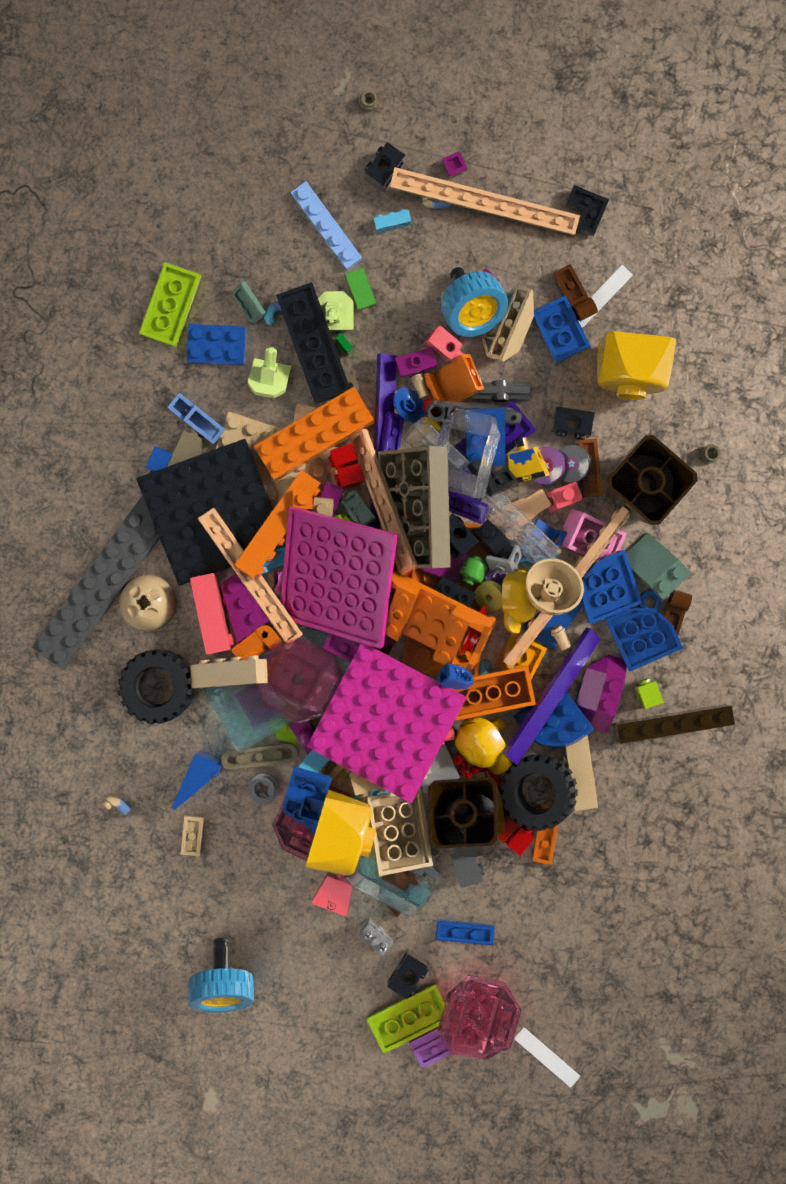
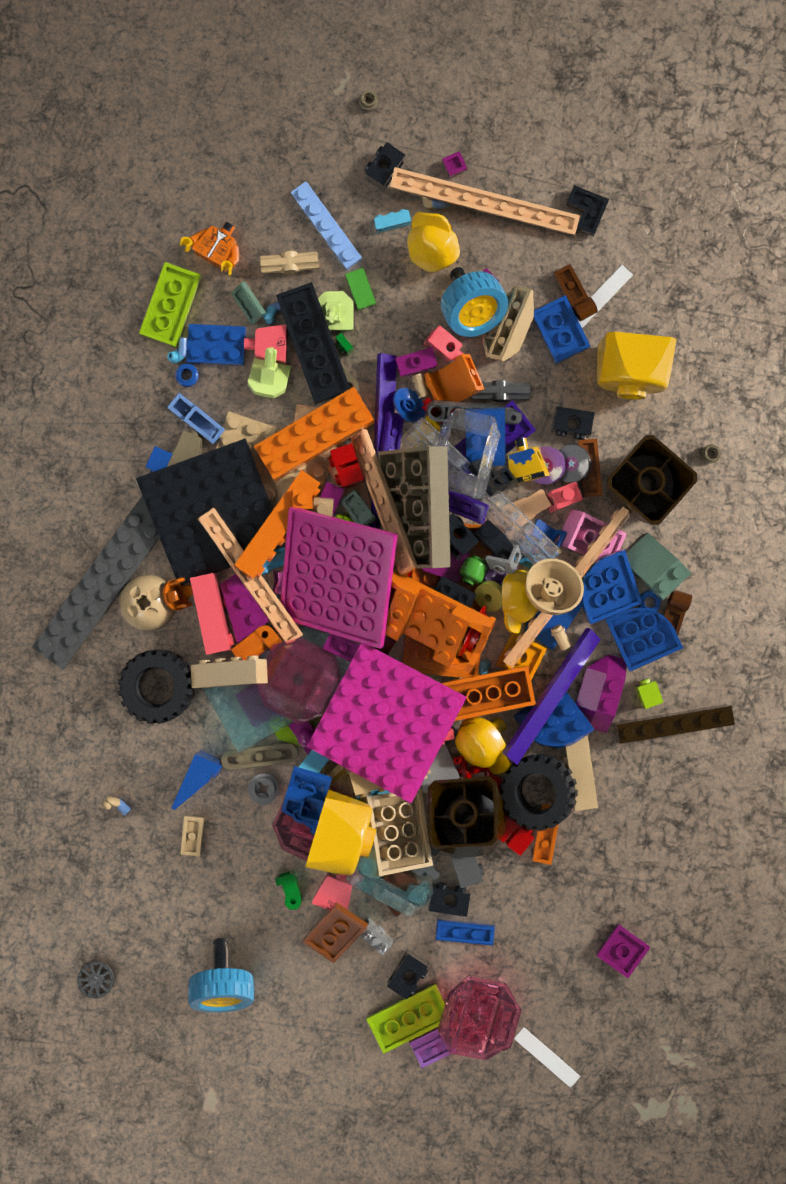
blue rock [438,663,473,690] -> none
none -> dark grey wheel [77,961,114,998]
none -> orange piece [163,578,193,611]
none -> arm [167,338,188,363]
none -> blue piece [175,363,199,387]
none -> torso [179,221,239,275]
none -> coral torso [244,325,288,365]
none -> tan piece [260,251,319,275]
none -> green leg [275,869,302,910]
none -> dark orange plate [303,902,368,963]
none -> yellow piece [407,212,460,273]
none -> black brick [428,882,471,917]
none -> magenta plate [596,923,650,978]

